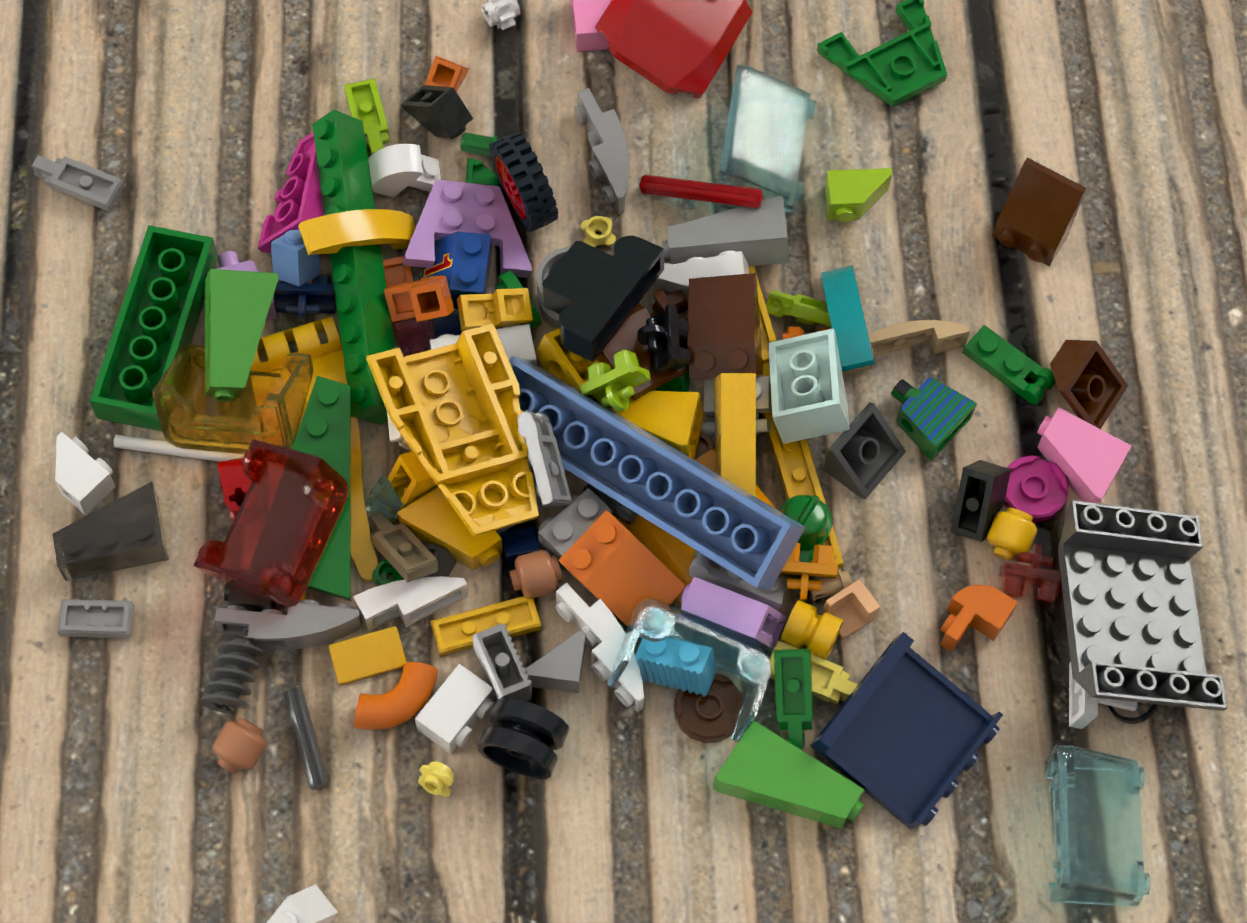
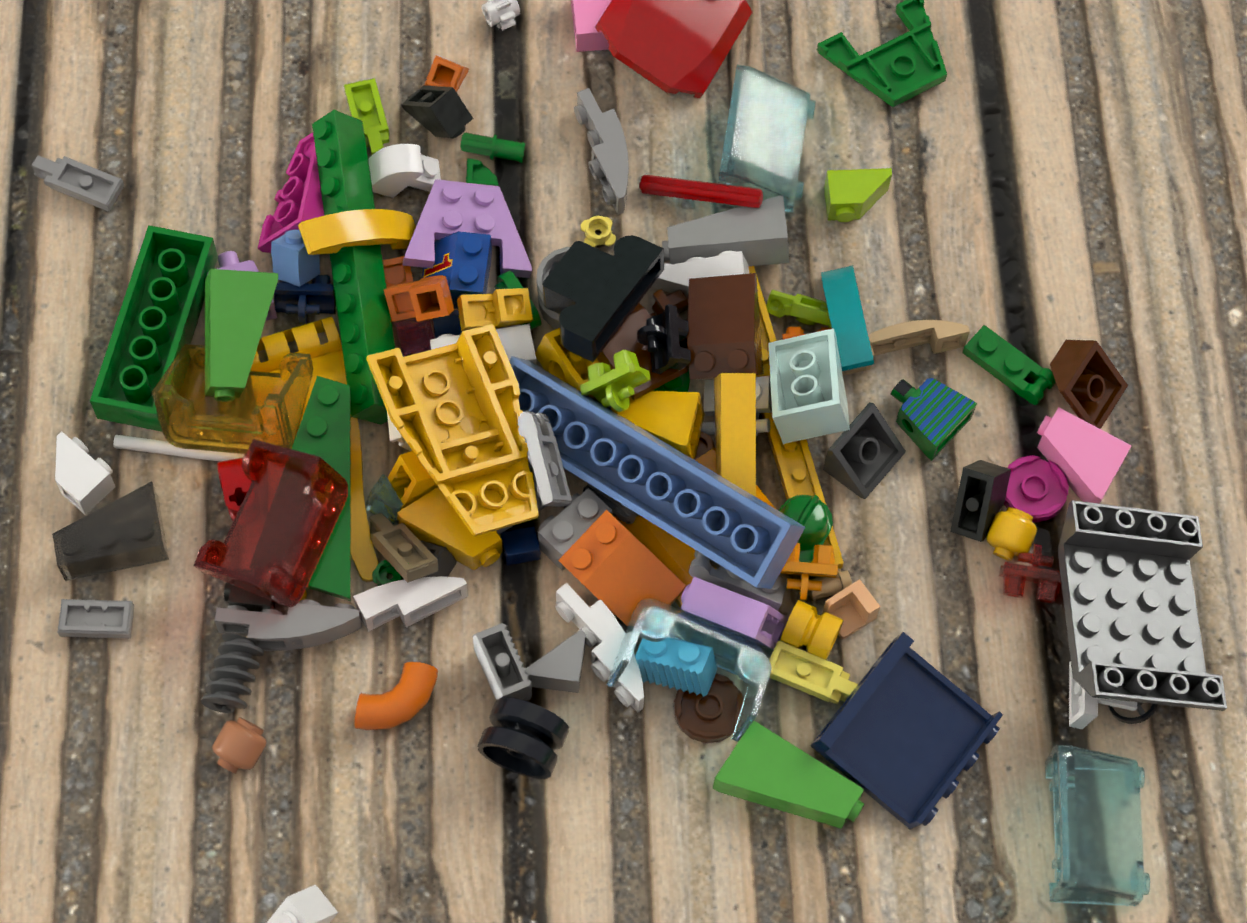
dark grey axle [284,687,328,790] -> none
yellow slope [328,626,407,686] -> none
white brick [415,664,495,754] -> none
light yellow plate [418,761,454,797] -> none
yellow tile [430,596,542,657] -> none
black wheel [489,132,558,232] -> none
nougat head [509,550,563,599] -> none
green hinge [774,649,814,749] -> none
orange brick [940,585,1018,652] -> none
reddish brown slope [992,157,1086,267] -> none

